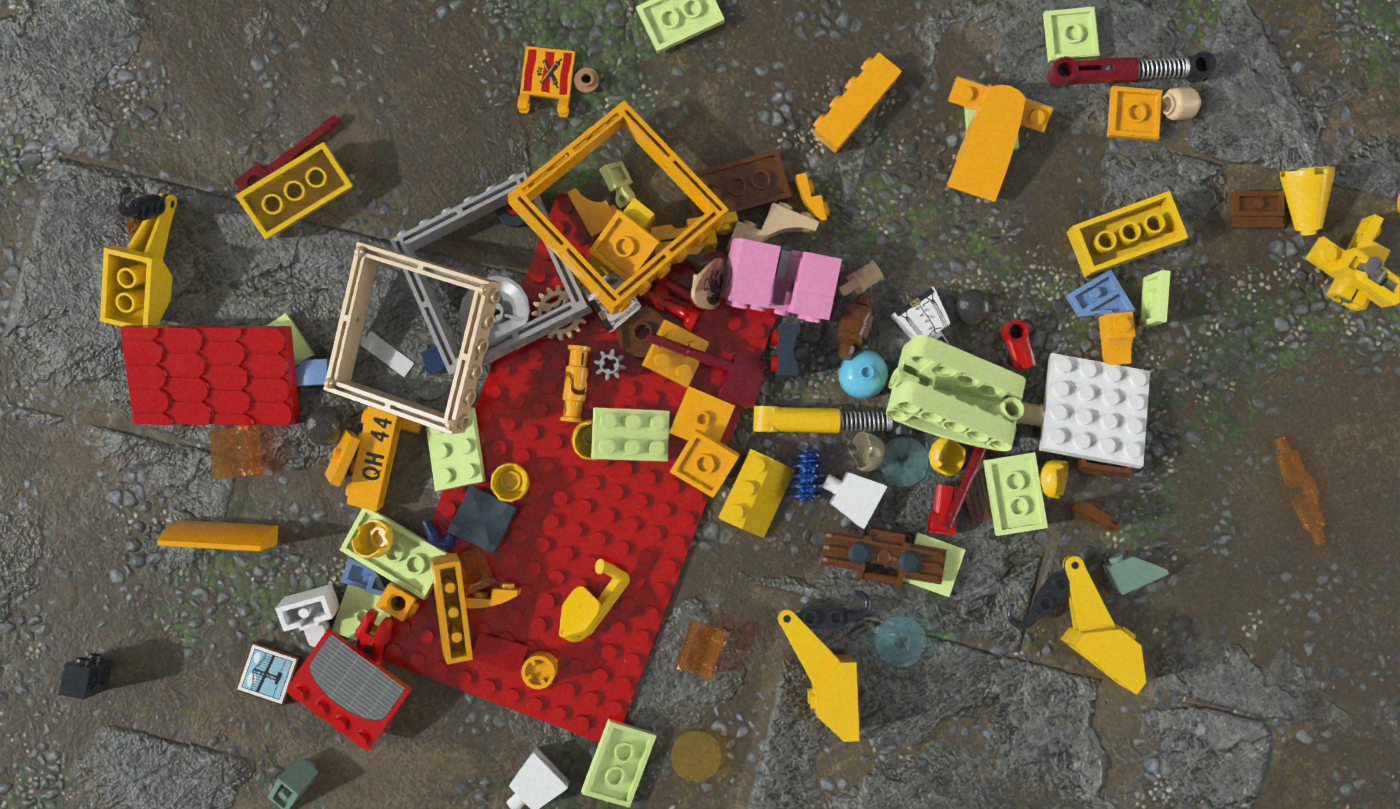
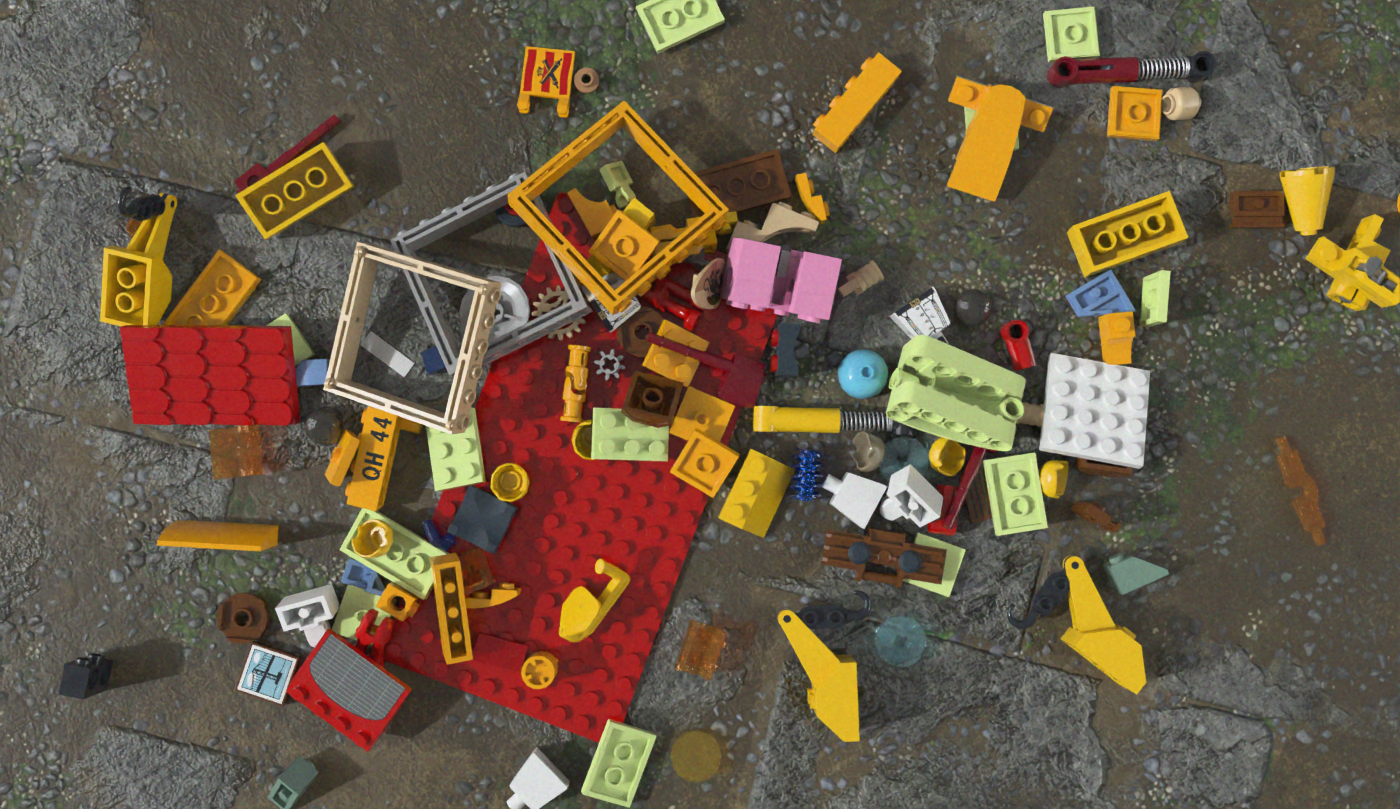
reddish brown piece [836,293,874,361] -> none
none -> light orange tile [163,249,262,326]
none -> reddish brown plate [217,592,270,644]
none -> reddish brown slope [621,370,684,428]
none -> white brick [880,464,943,527]

